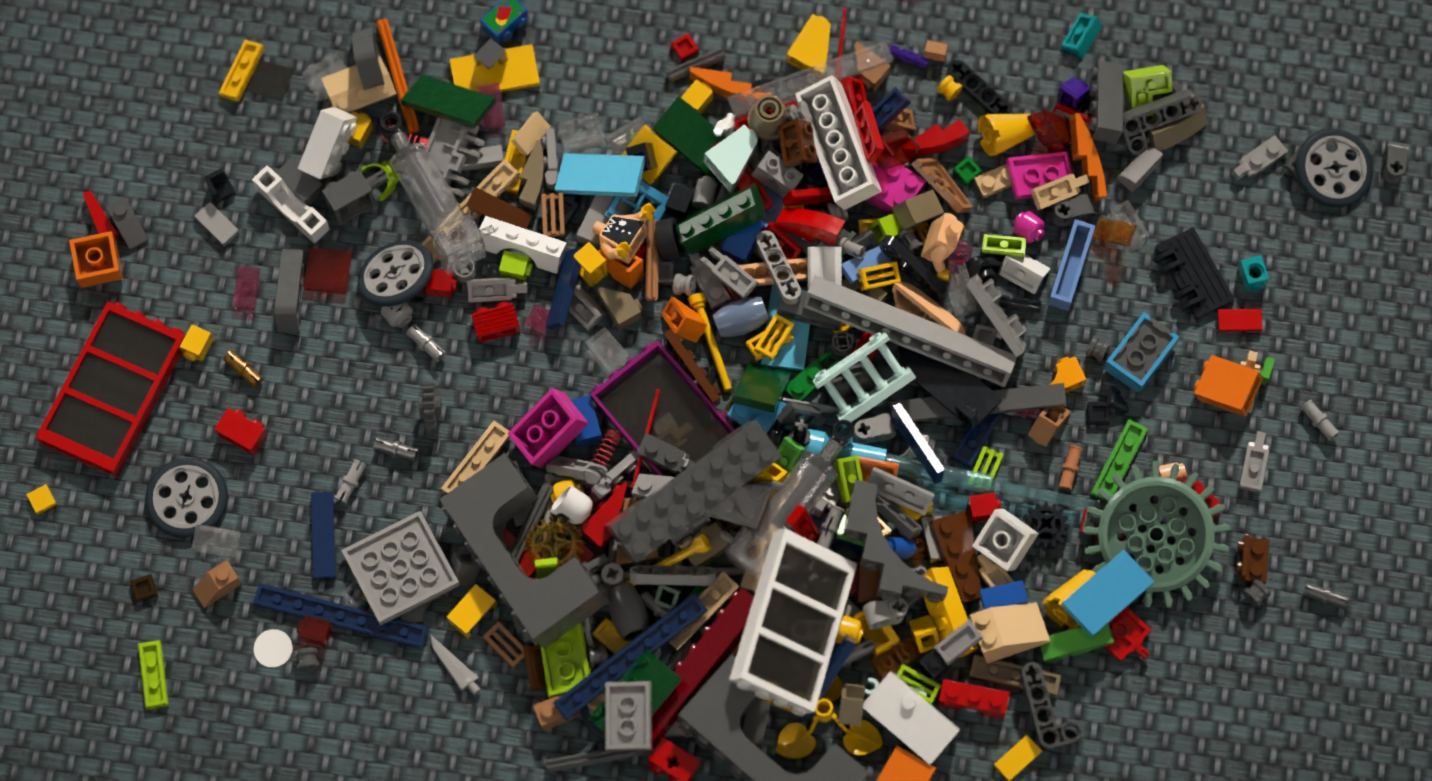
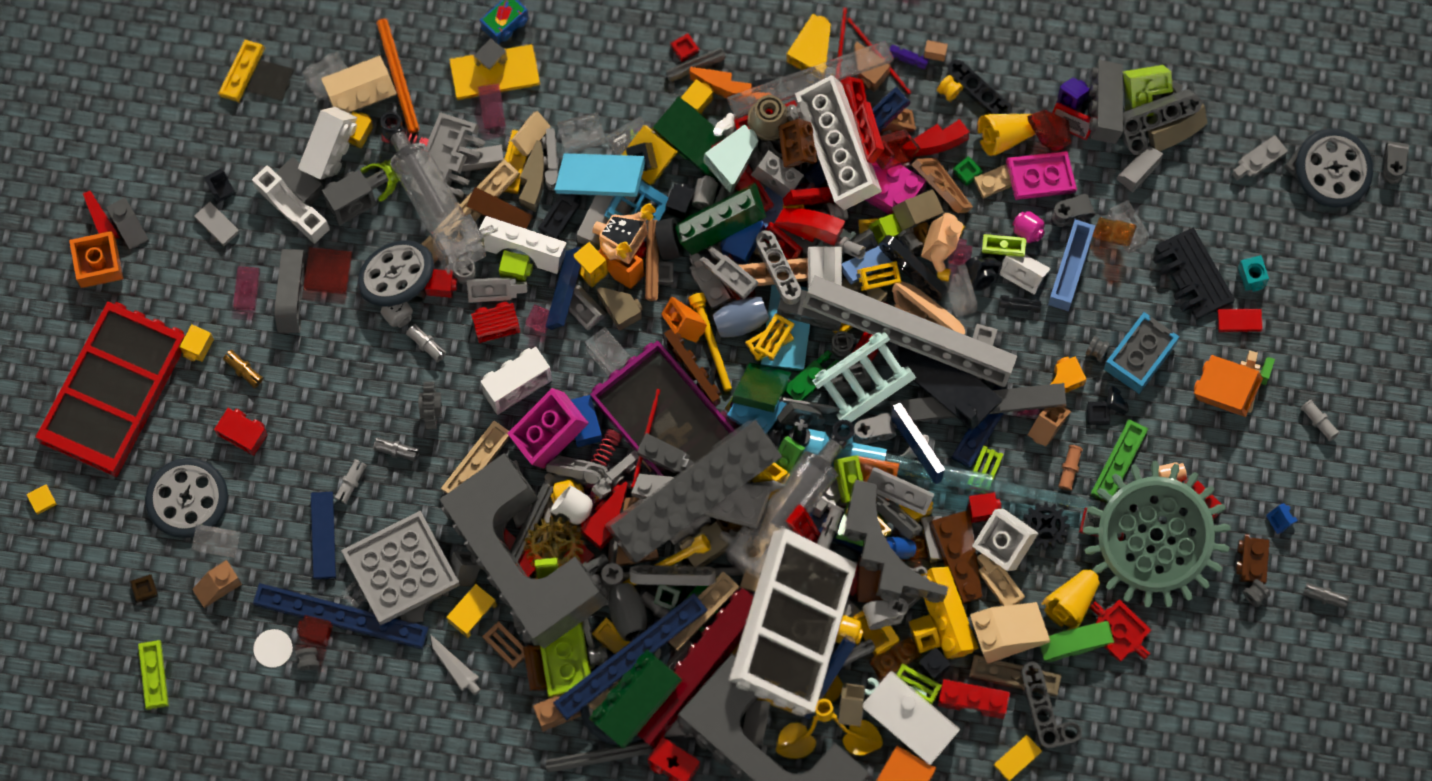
dark grey beam [352,27,385,90] -> none
dark green tile [401,75,496,129] -> none
medium nougat tile [541,193,565,237] -> none
light grey tile [605,681,652,751] -> none
light grey wheel [673,273,696,296] -> none
light grey tile [934,619,984,665] -> none
light grey hinge [967,274,1027,357] -> none
blue tile [979,580,1028,610] -> none
tan hinge [1030,174,1089,210] -> none
teal slope [1060,13,1102,58] -> none
dark azure tile [1061,550,1154,638] -> none
orange slope [1070,113,1107,201] -> none
light grey hinge [1238,431,1269,493] -> none
none -> white brick [481,347,552,415]
none -> red piece [847,17,911,95]
none -> blue tile [1266,503,1298,534]

